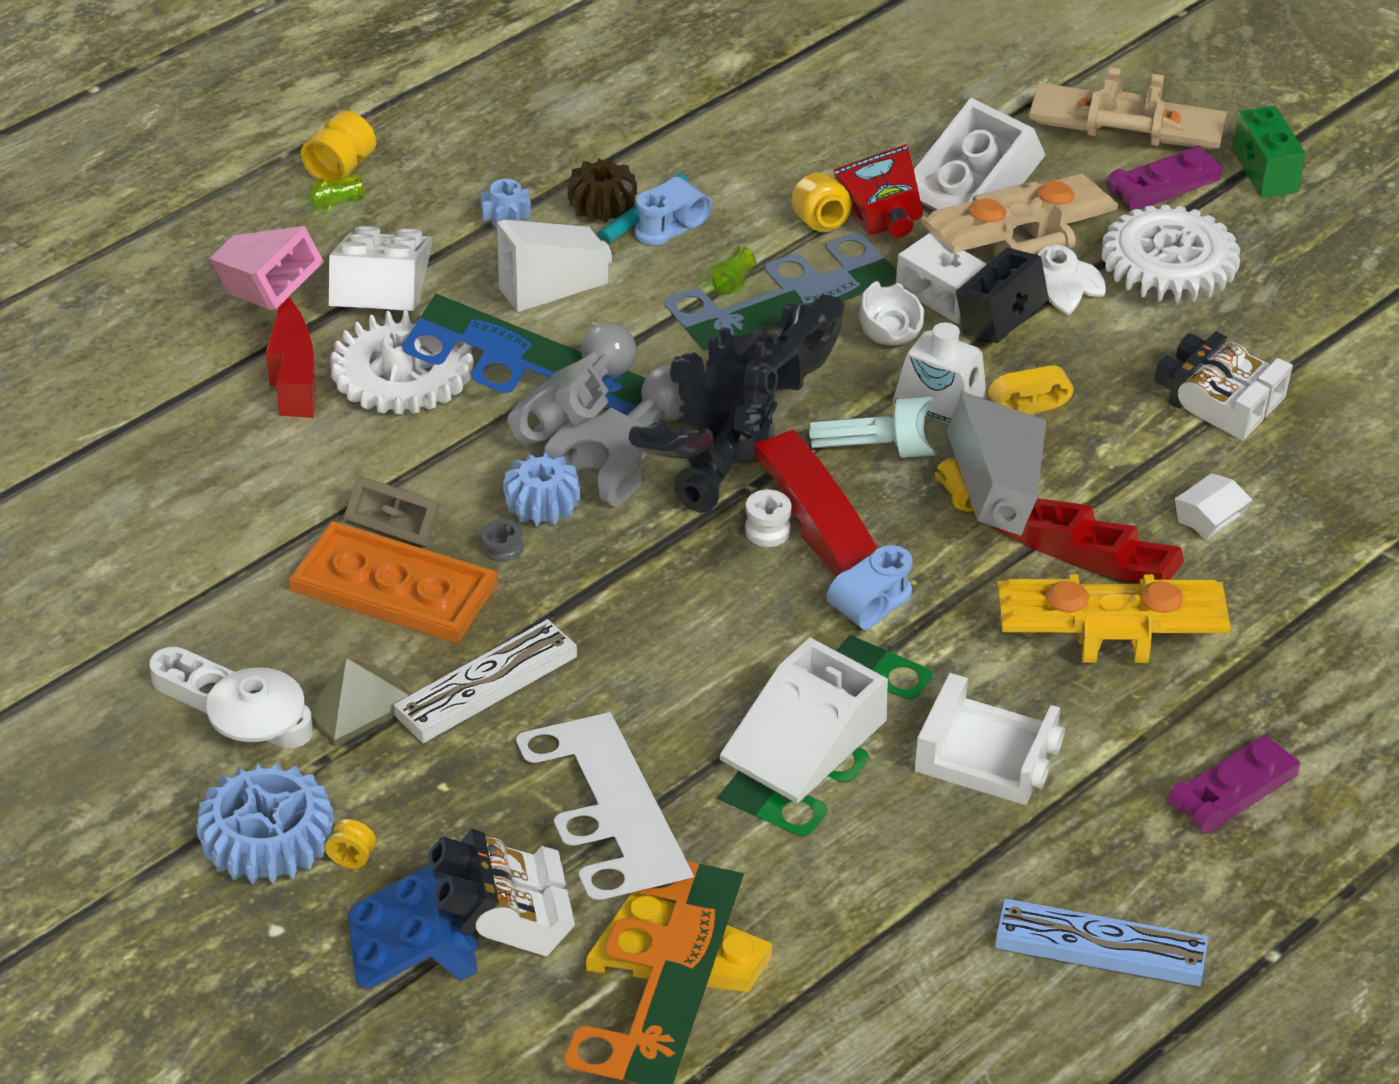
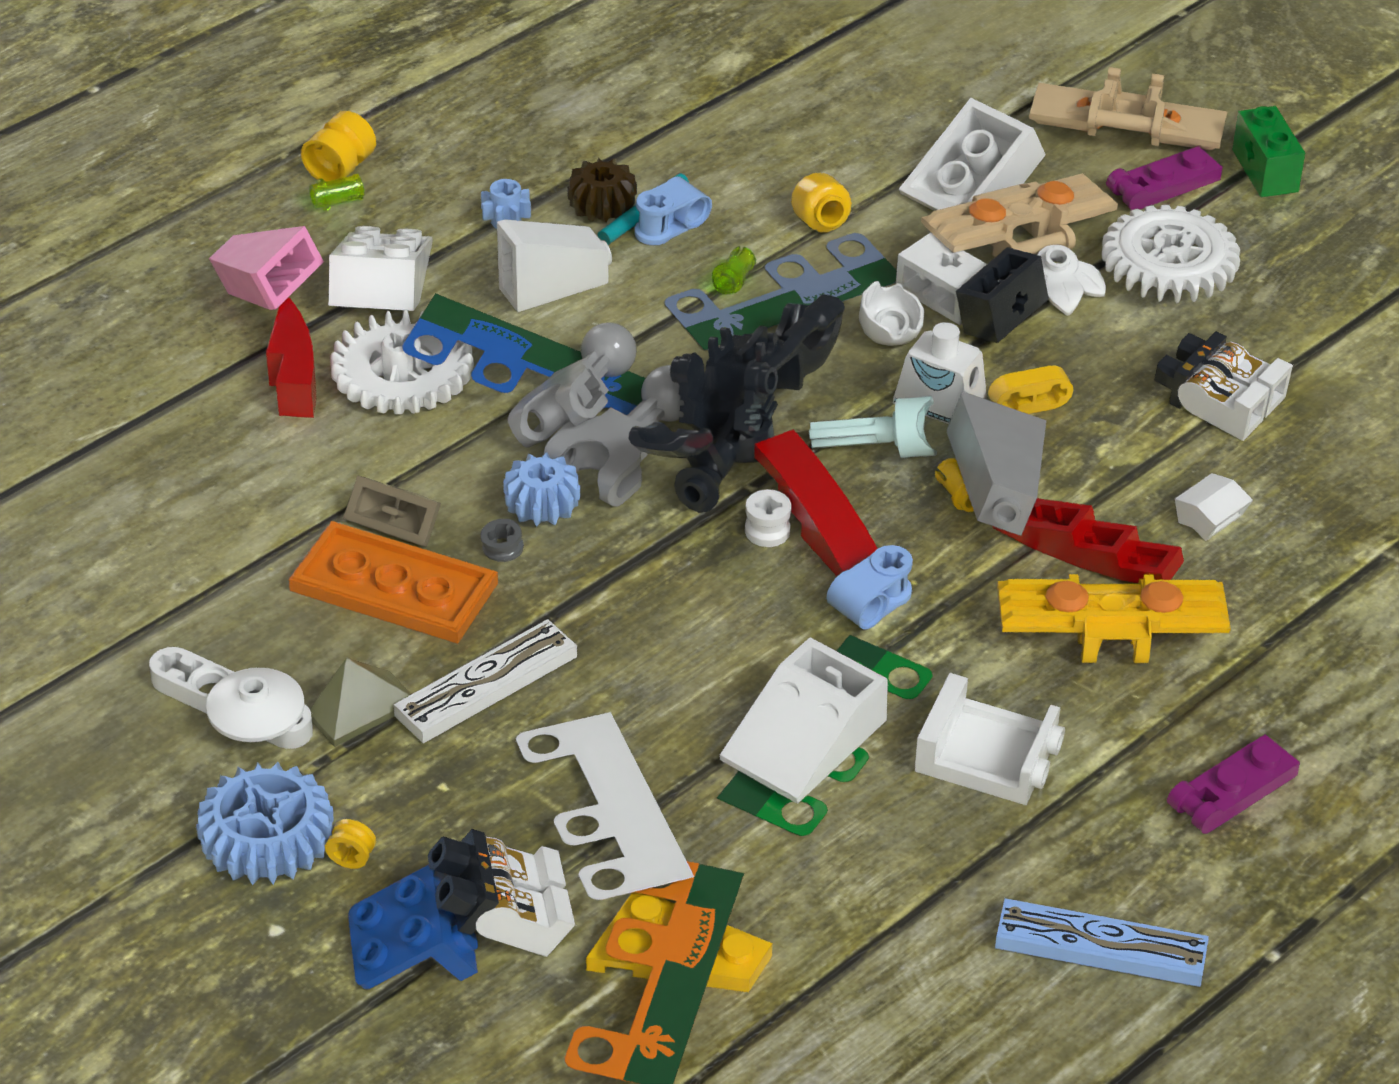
red torso [833,144,923,238] -> none

